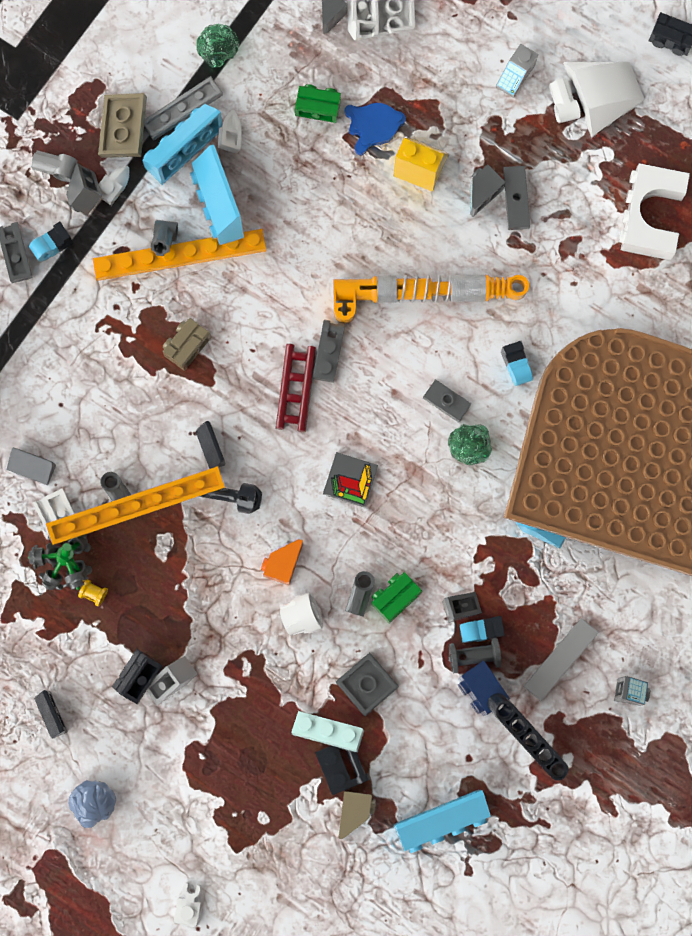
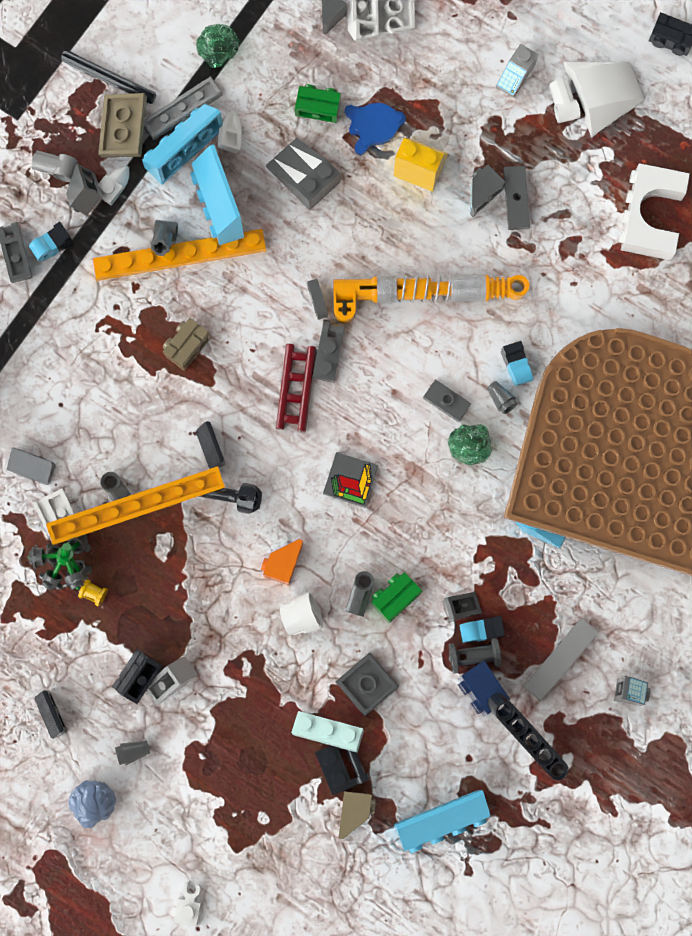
none -> black axle [61,50,157,104]
none -> dark grey cone [115,740,150,765]
none -> dark grey slope [266,138,340,210]
none -> dark grey beam [307,279,328,320]
none -> dark grey cone [487,381,517,414]

